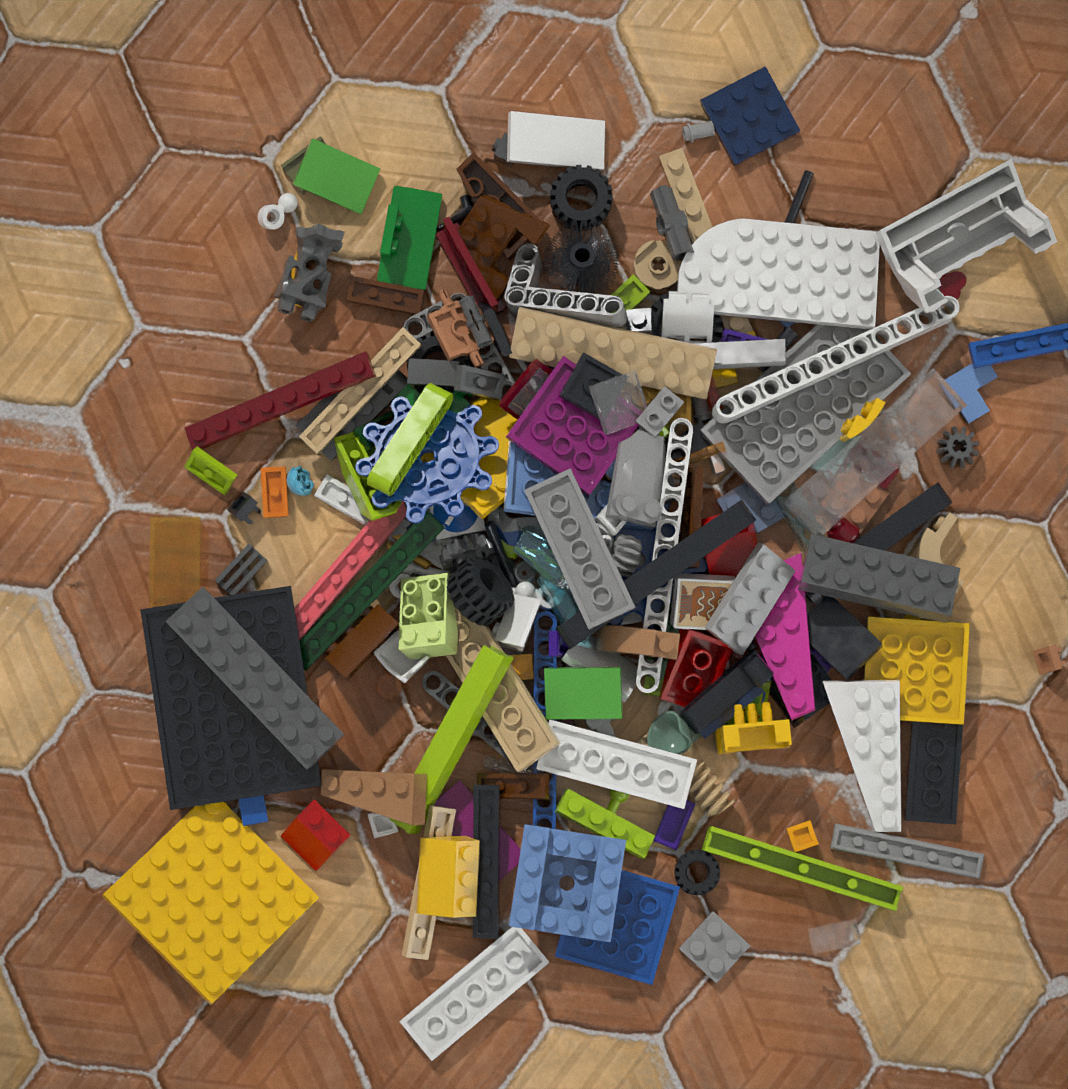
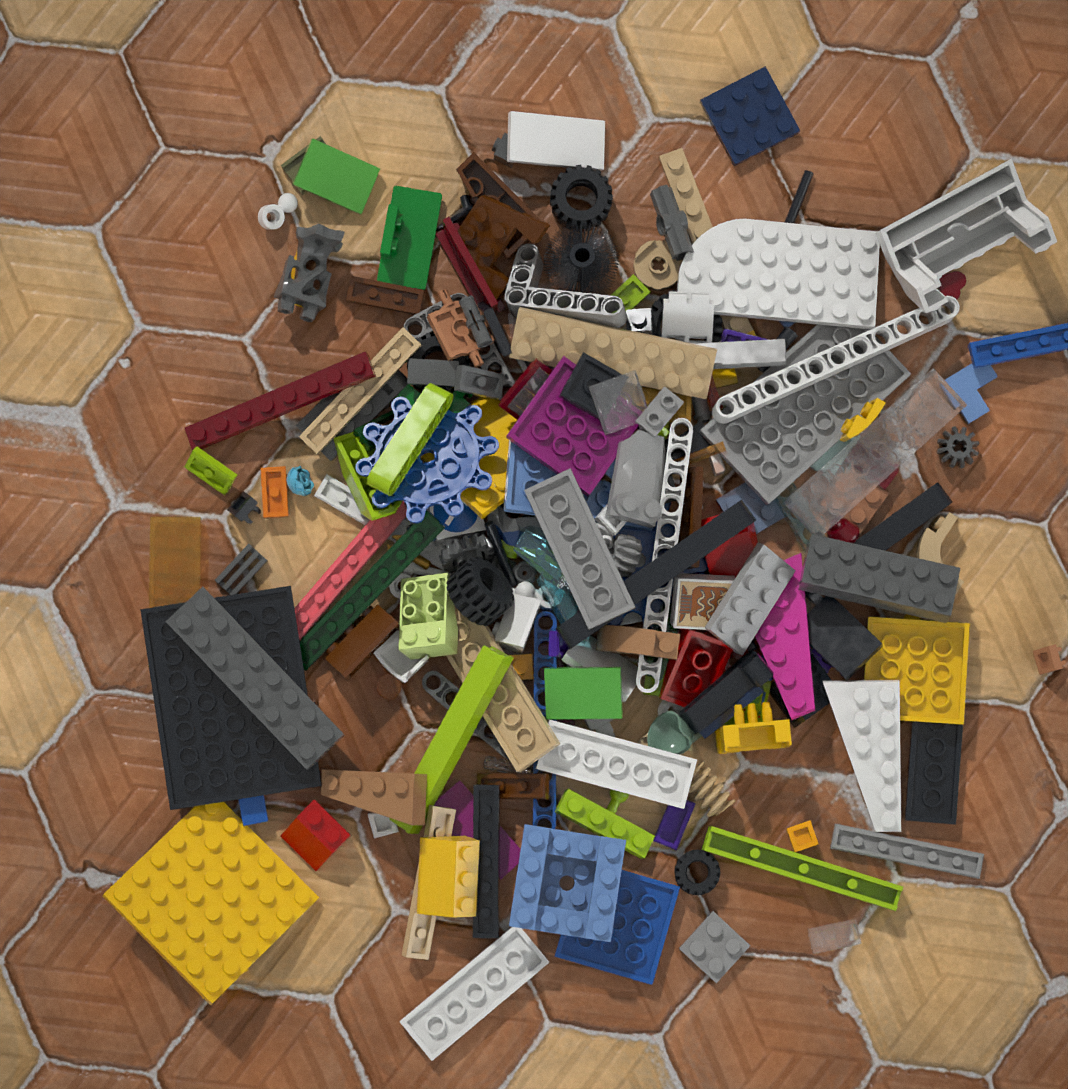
light grey pin [682,121,715,143] -> none

